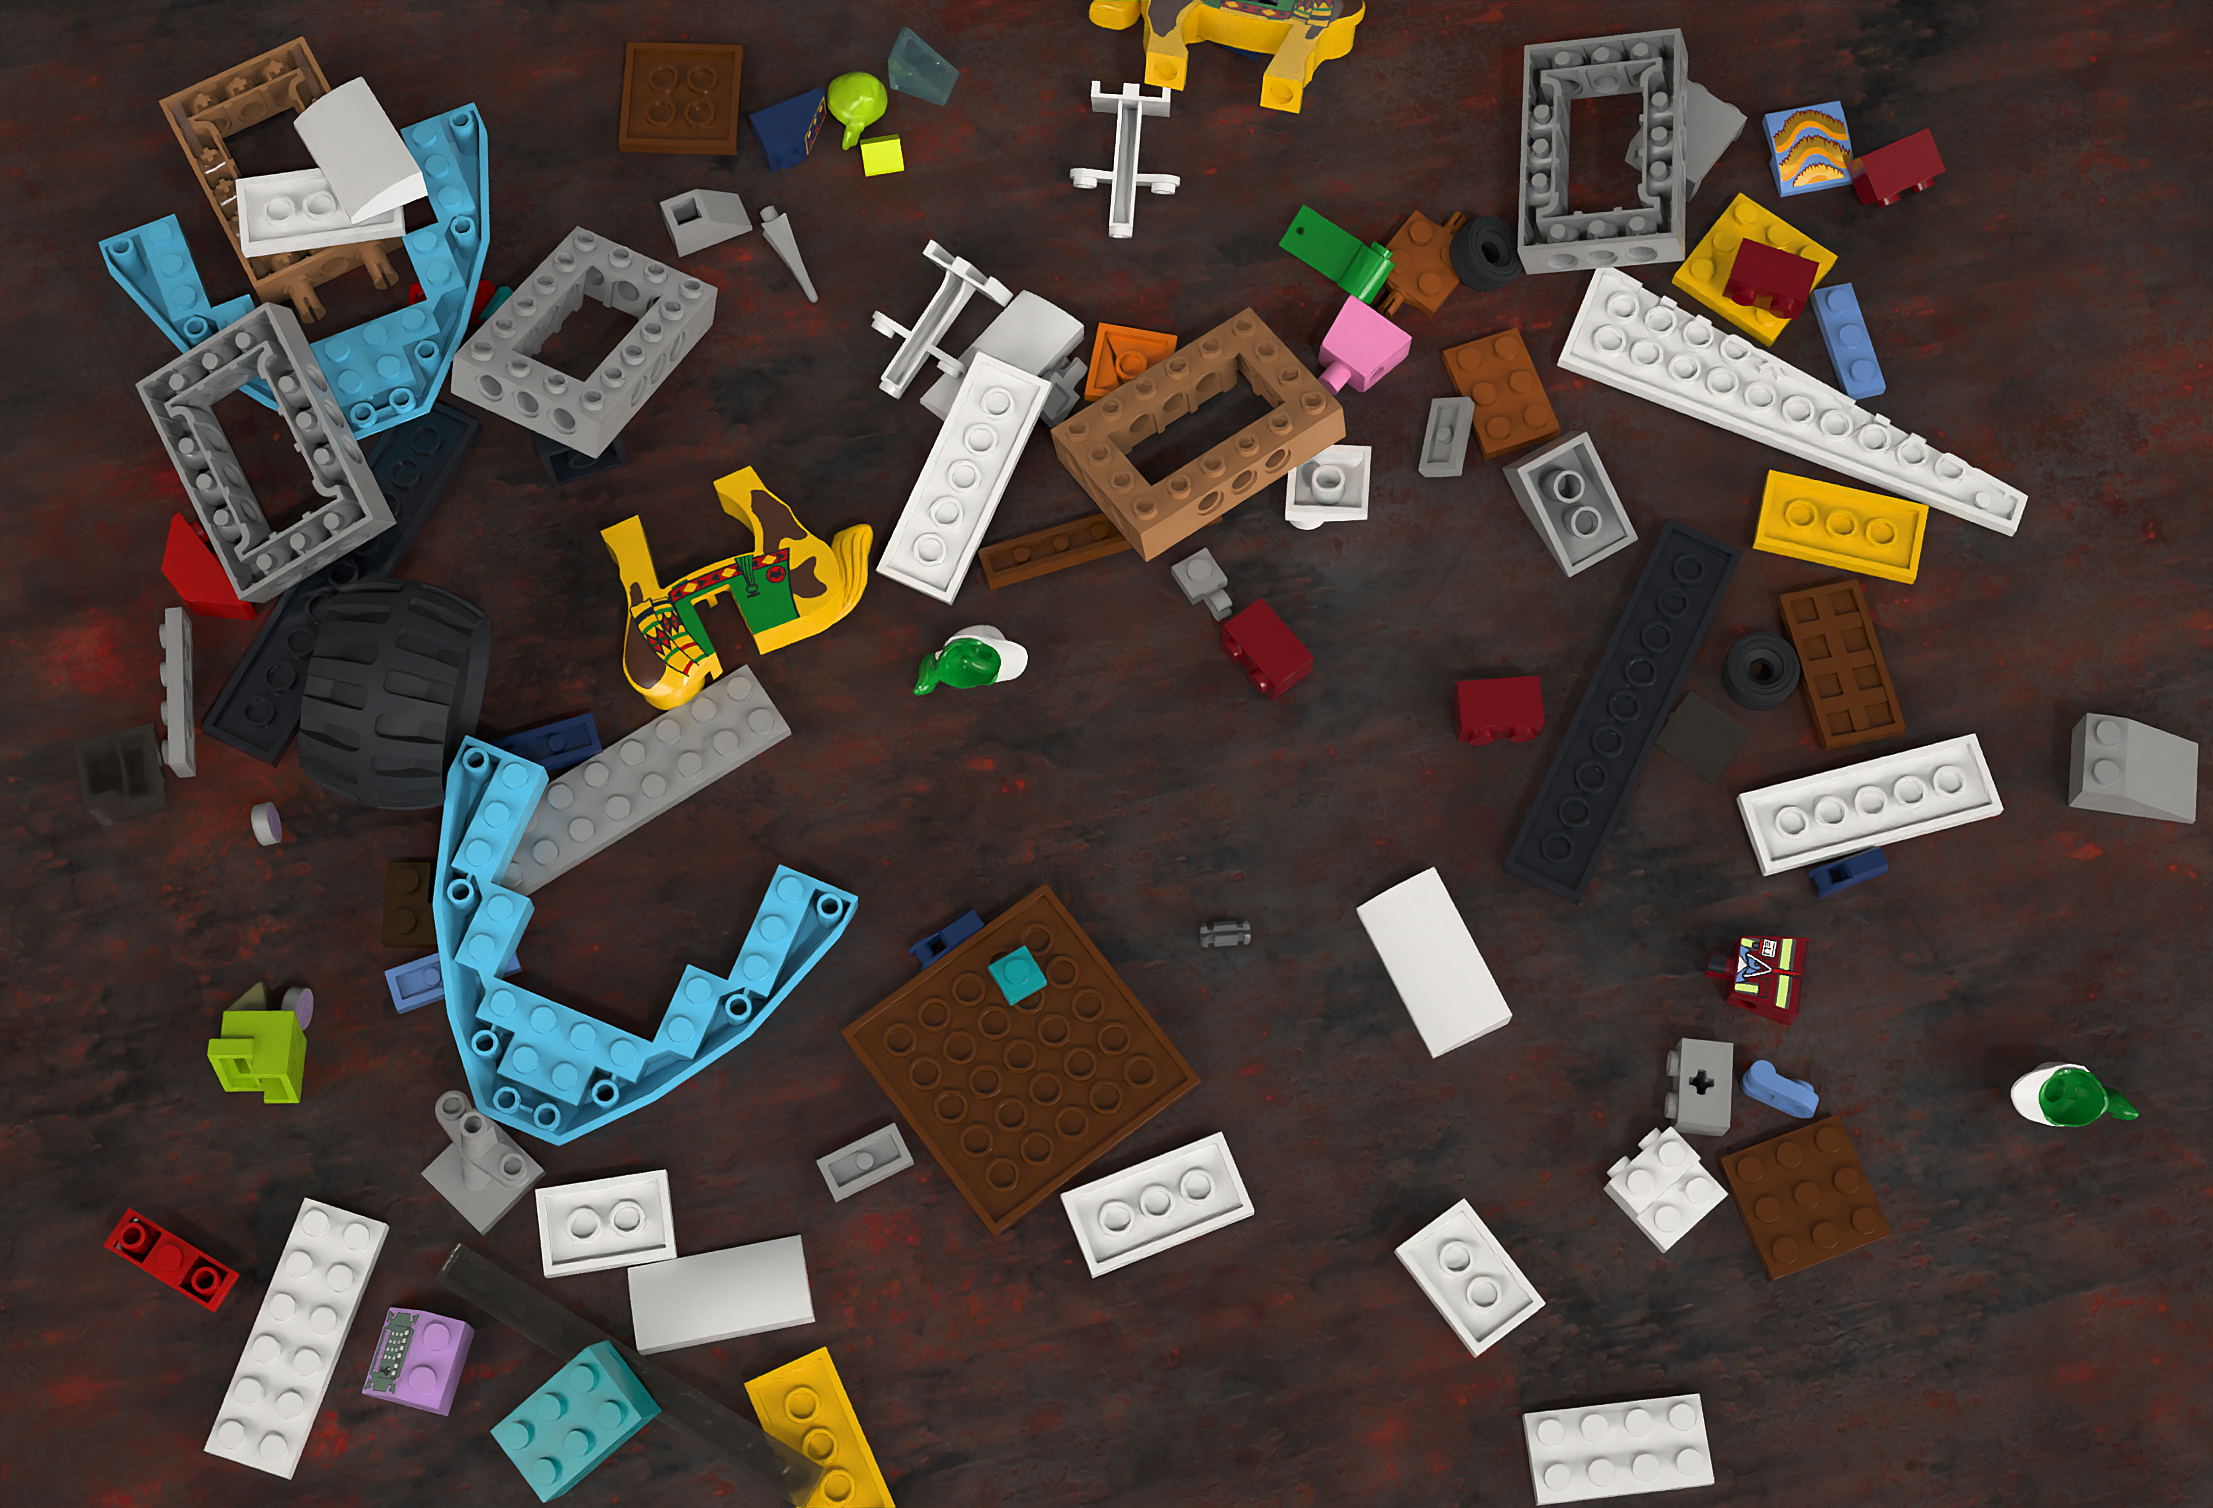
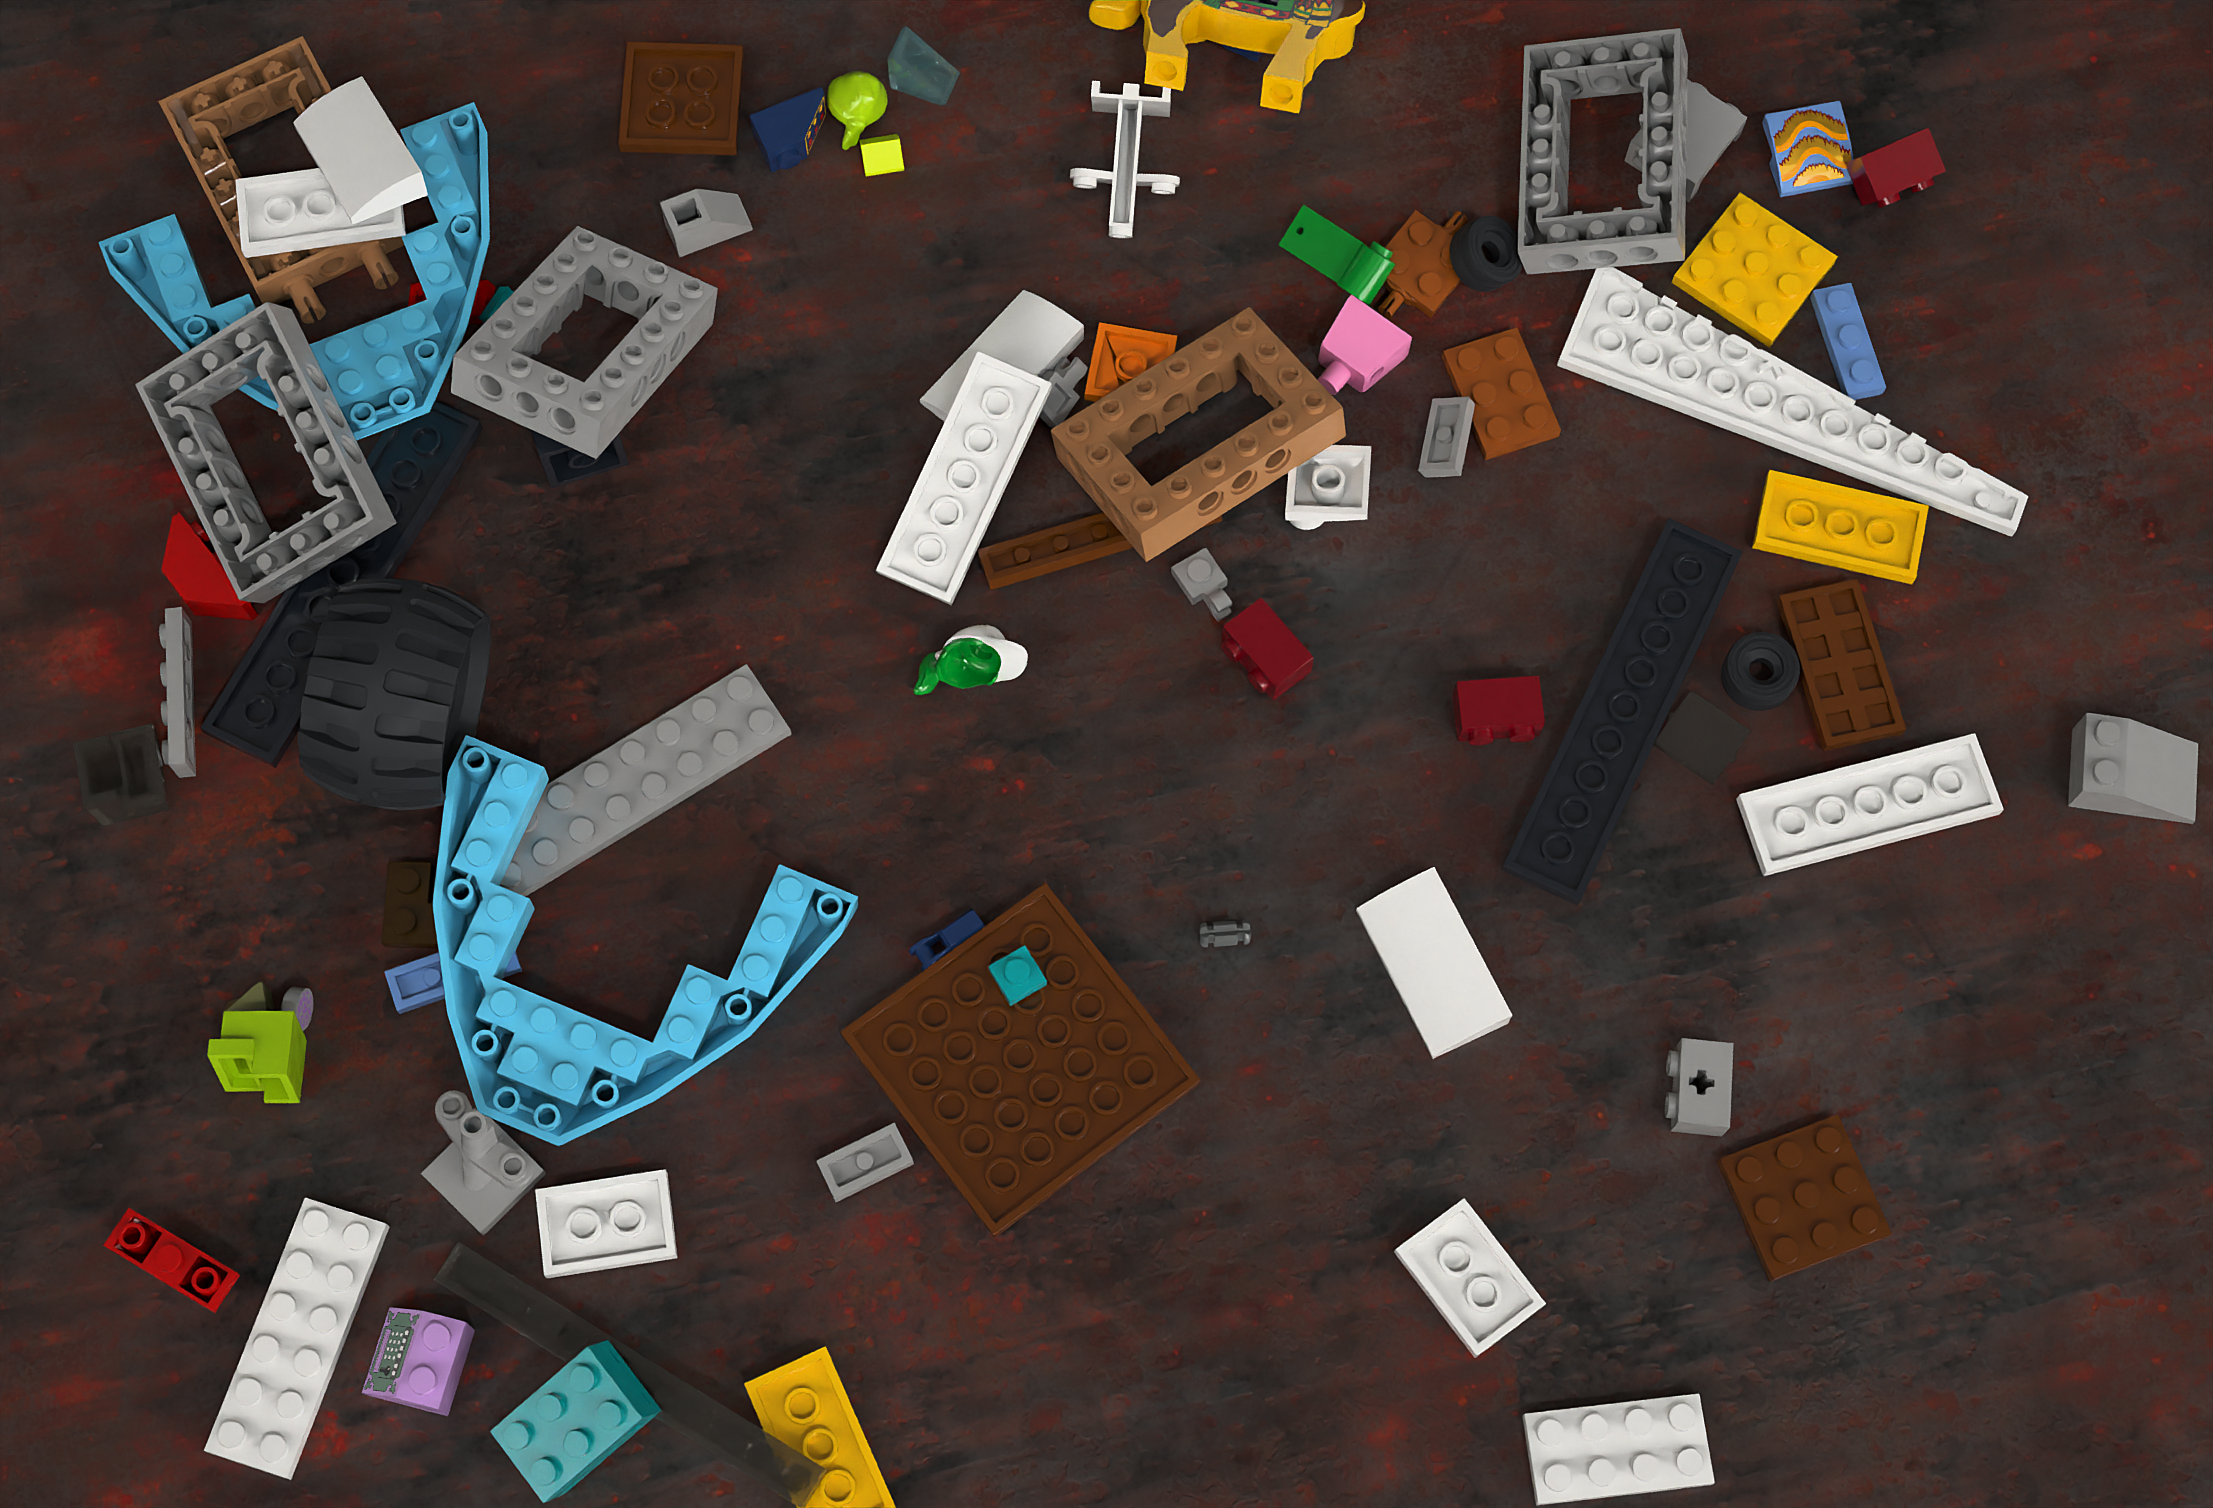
light grey tile [251,802,282,846] -> none
dark blue plate [487,712,603,772] -> none
animal [600,466,874,711] -> none
white slope [628,1235,815,1356] -> none
light grey piece [760,206,818,303] -> none
white piece [871,240,1013,400] -> none
white plate [1060,1131,1255,1278] -> none
light grey slope [1502,431,1638,577] -> none
white plate [1603,1126,1728,1254] -> none
torso [1704,936,1809,1026] -> none
dark red brick [1722,237,1820,321] -> none
medium blue plate [1739,1060,1819,1118] -> none
dark blue bar [1807,846,1888,899] -> none
green hair [2011,1062,2139,1127] -> none

